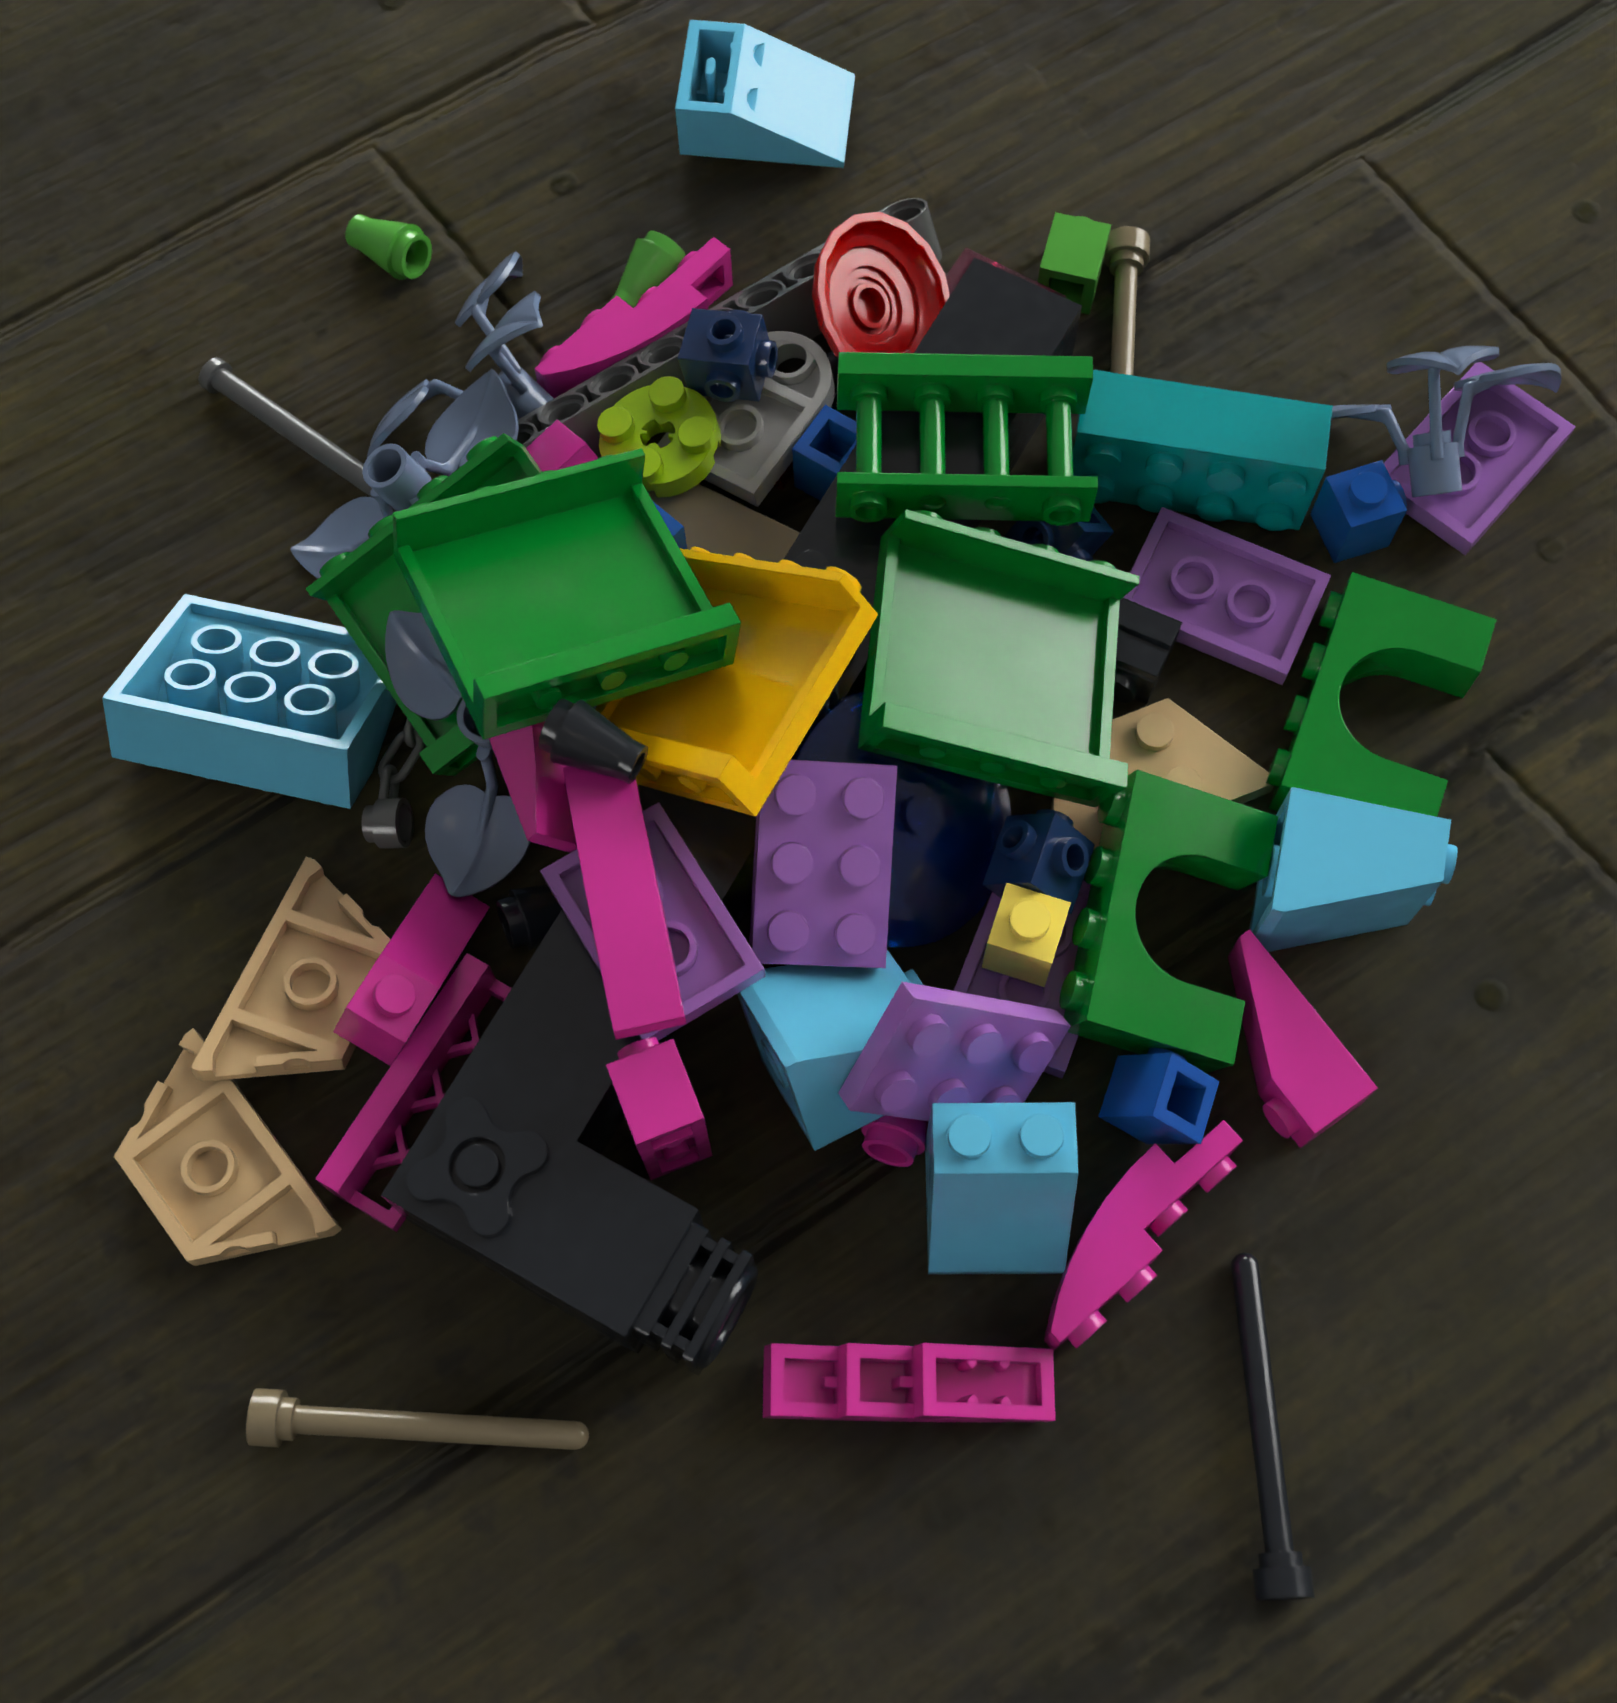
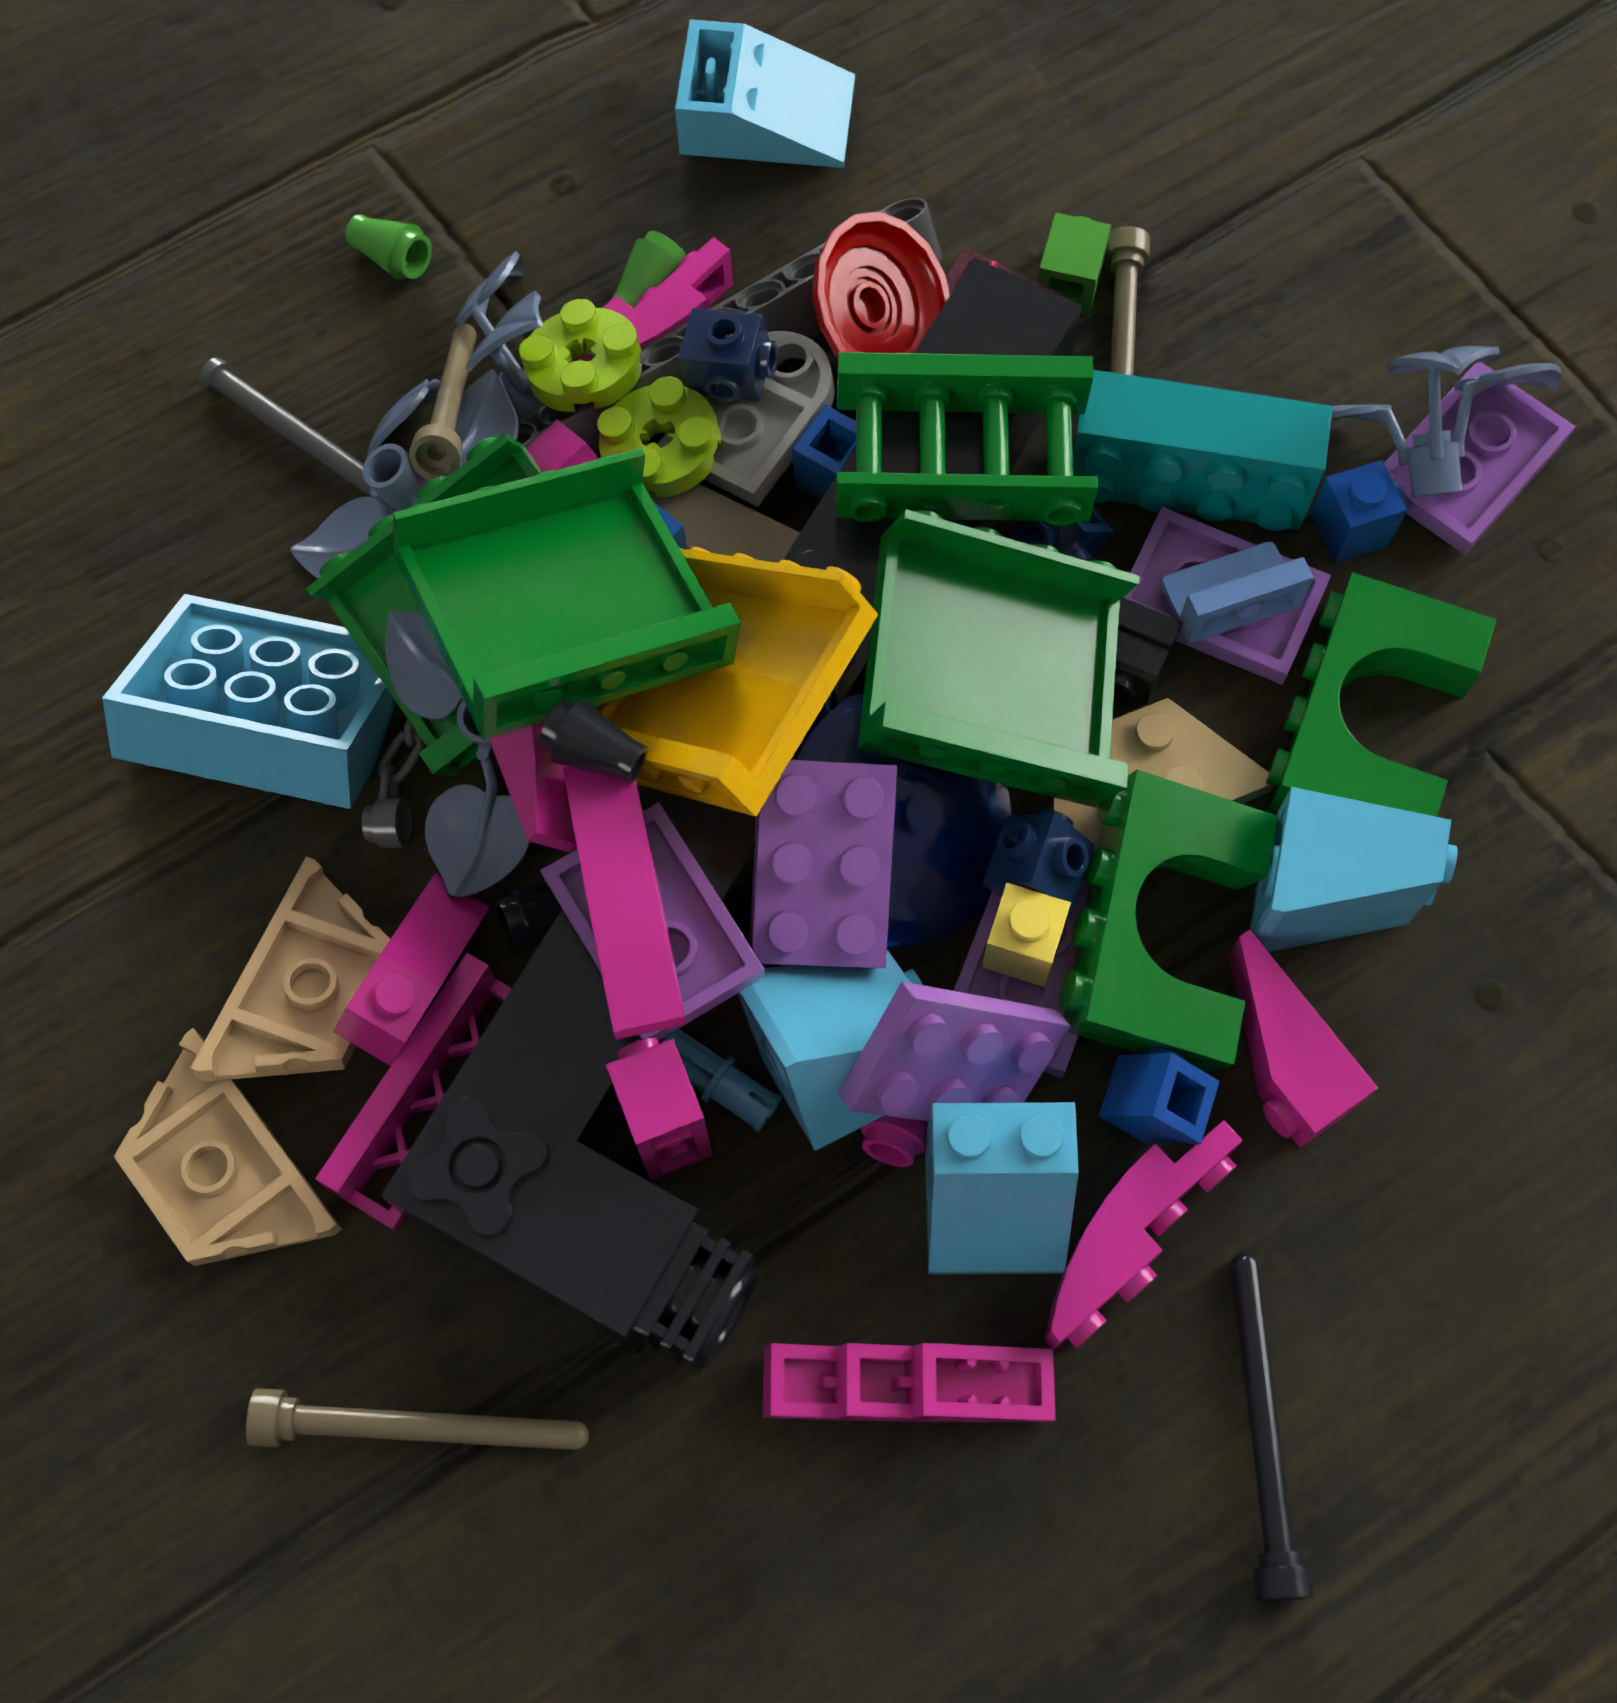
none -> dark tan piece [409,324,477,480]
none -> lime plate [519,299,642,412]
none -> medium azure axle [661,1029,782,1133]
none -> medium blue panel [1160,542,1314,644]

